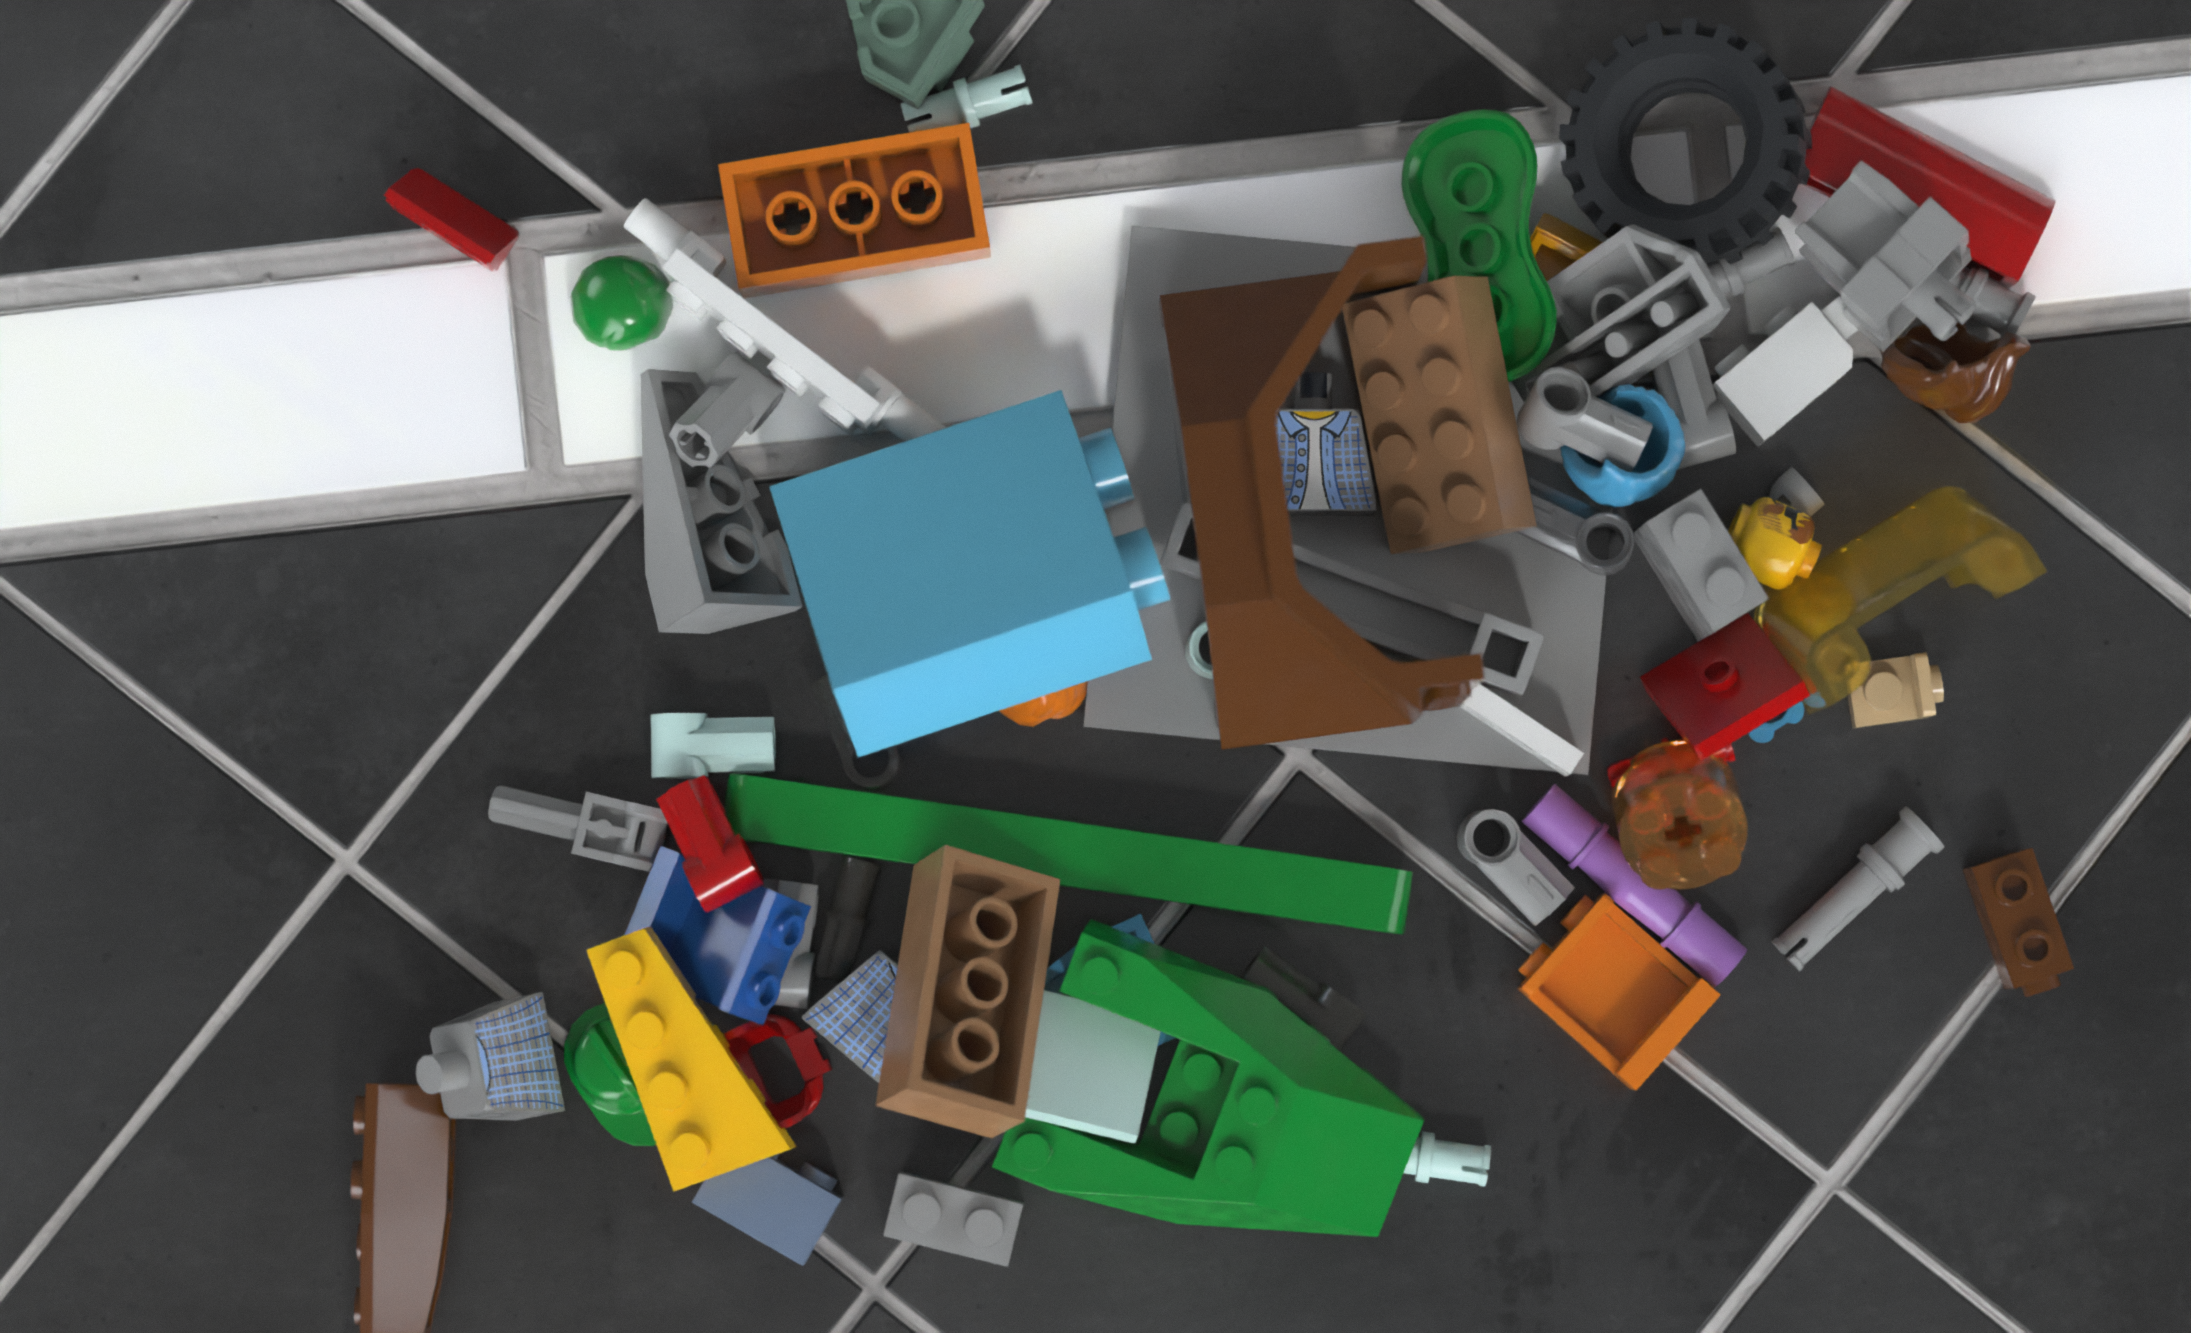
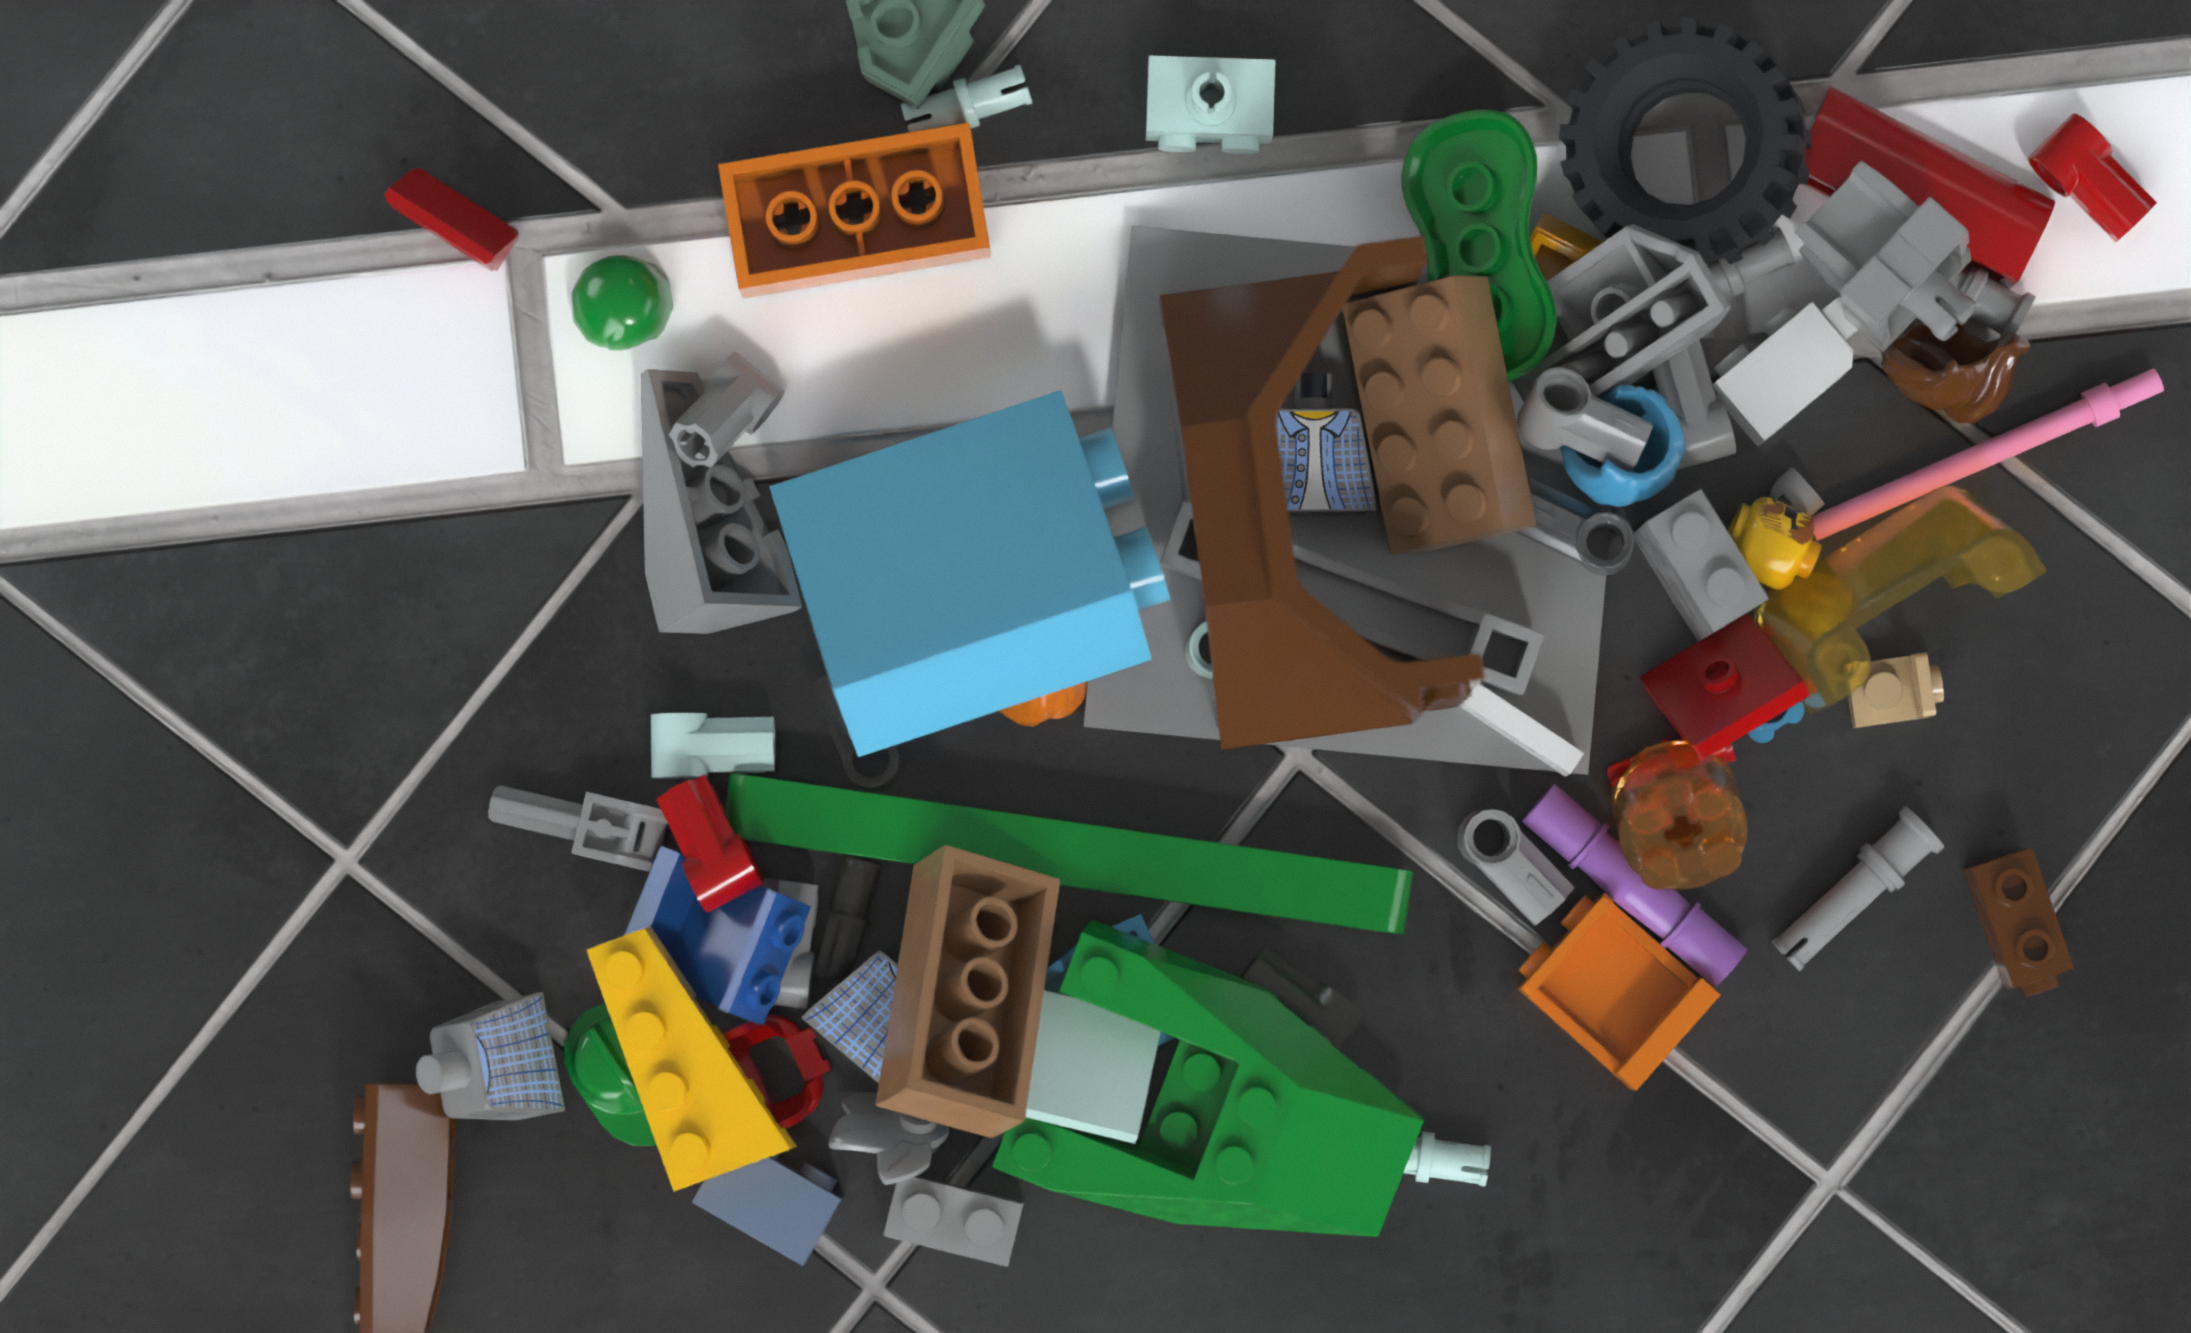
white plate [624,198,947,442] -> none
none -> light grey plate [829,1091,949,1185]
none -> light aqua brick [1146,56,1275,154]
none -> bright pink bar [1811,368,2164,541]
none -> red piece [2027,113,2157,243]

